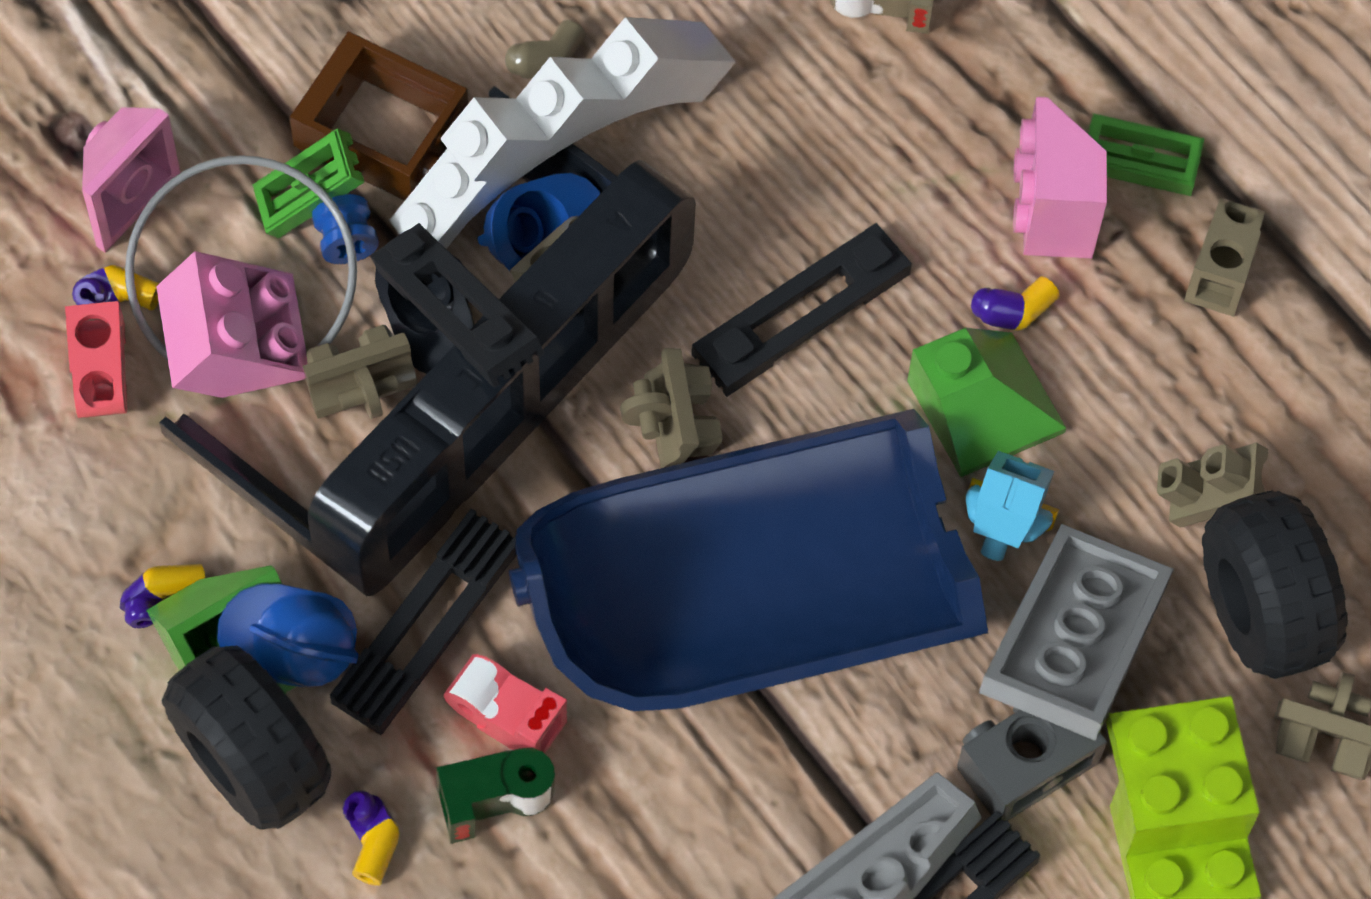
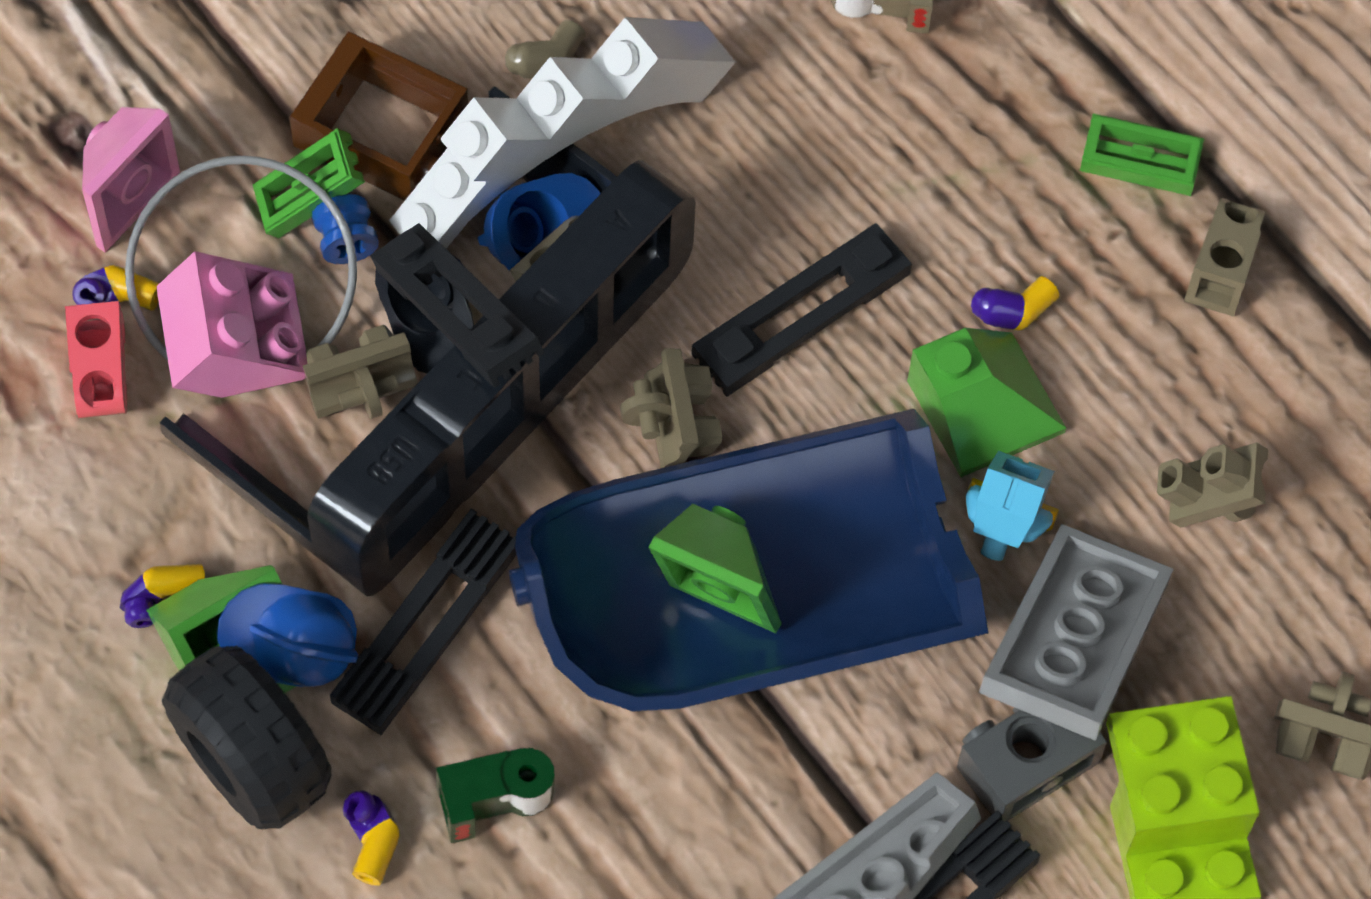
coral leg [443,654,567,753] -> none
bright pink slope [1013,97,1107,258] -> none
black tyre [1202,490,1348,679] -> none
none -> bright green slope [649,504,781,634]

